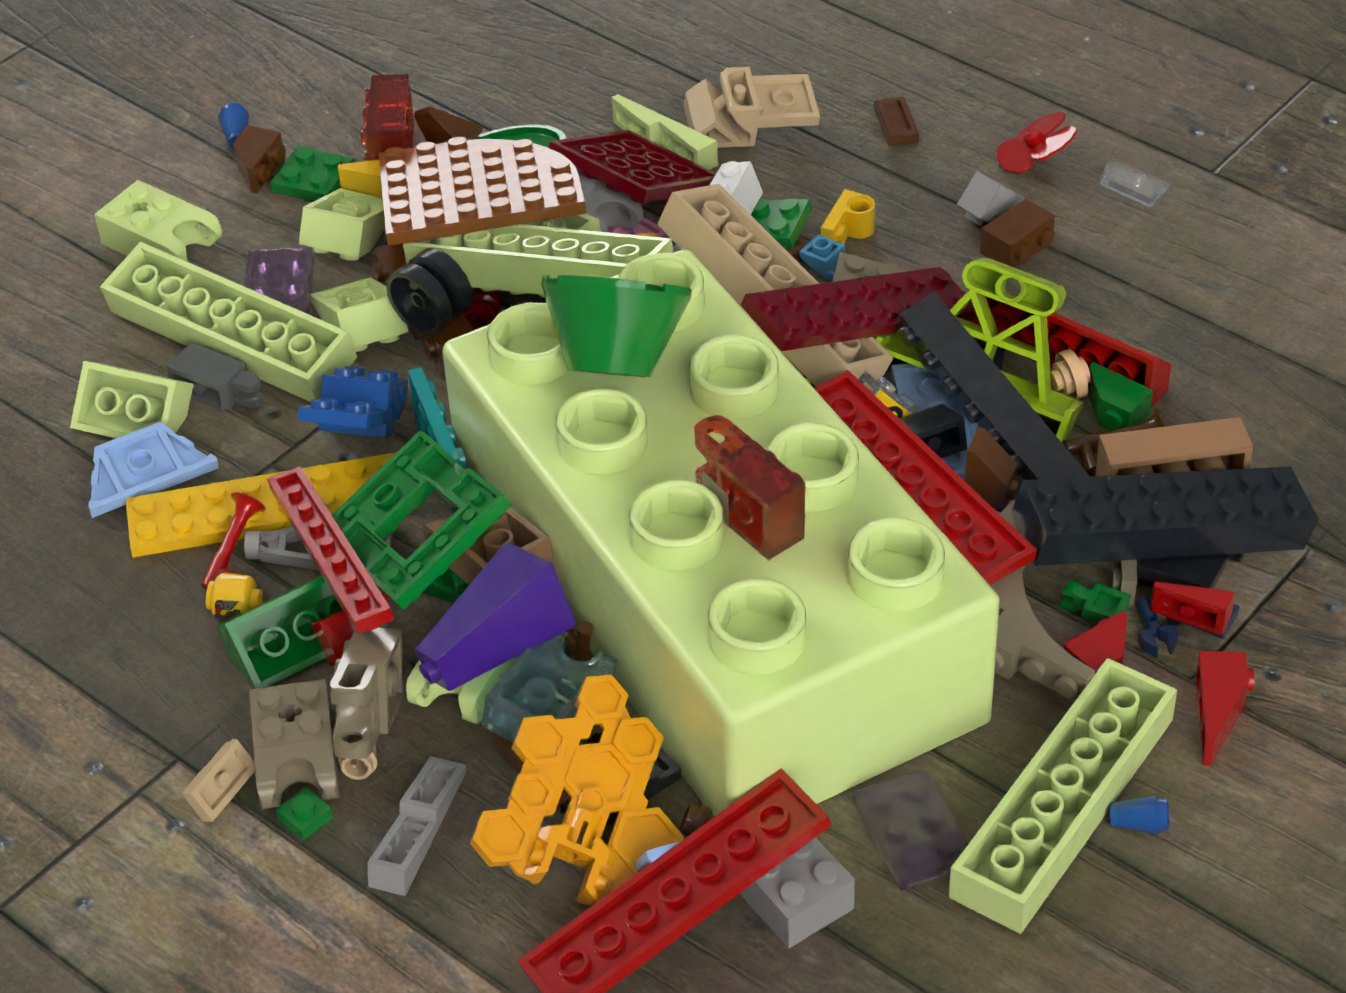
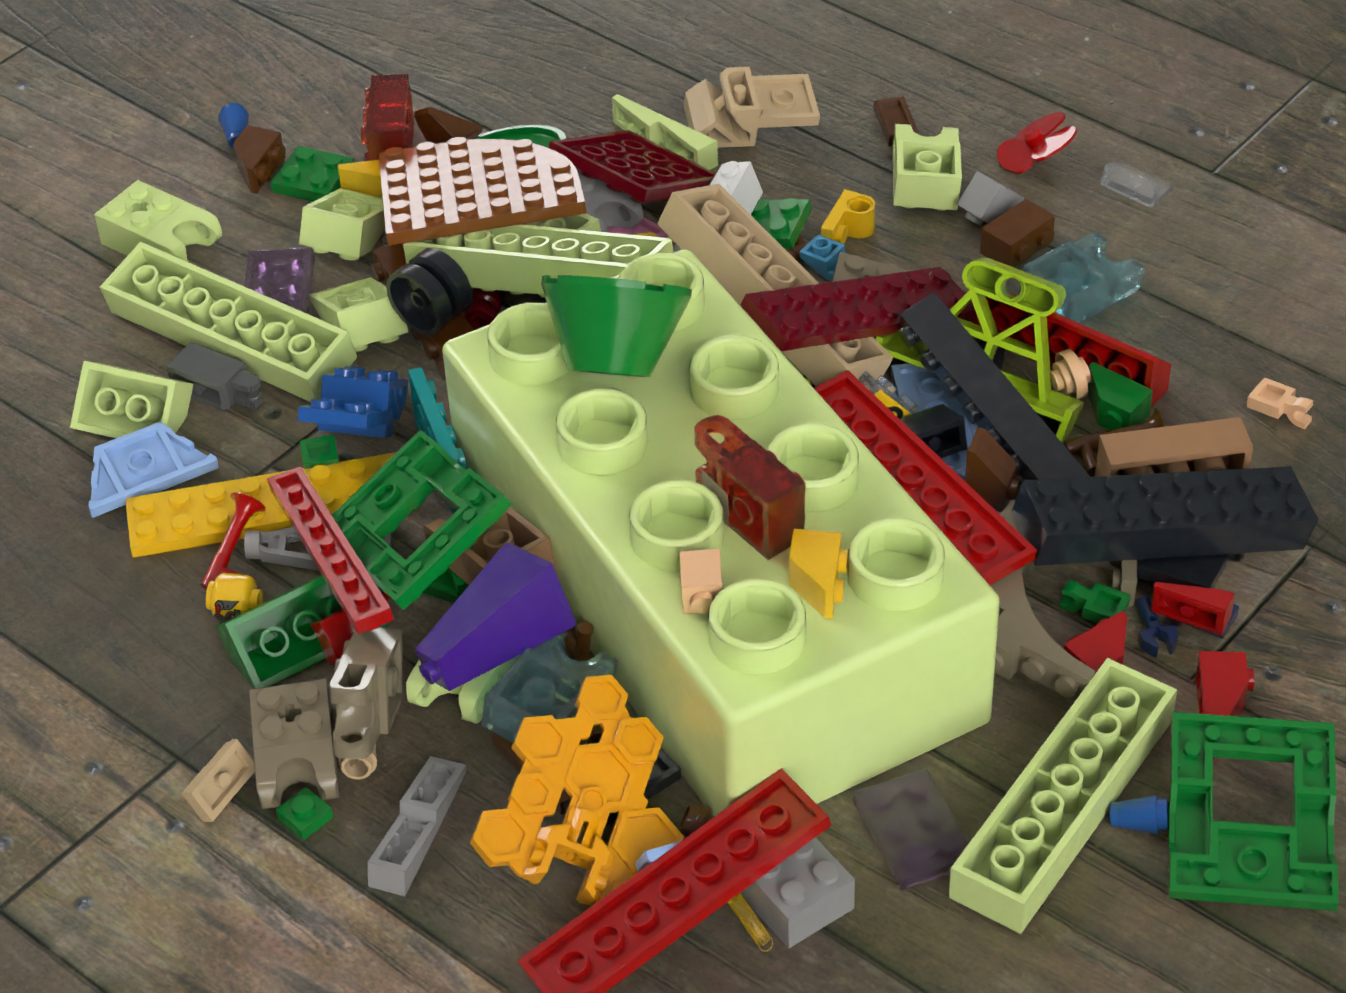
none -> green plate [299,435,339,469]
none -> light nougat brick [680,549,723,614]
none -> yellow piece [728,893,773,952]
none -> yellow slope [789,529,849,619]
none -> yellowish green brick [893,124,962,211]
none -> clear light blue brick [1017,232,1146,324]
none -> green piece [1168,712,1339,911]
none -> light nougat plate [1247,377,1313,429]

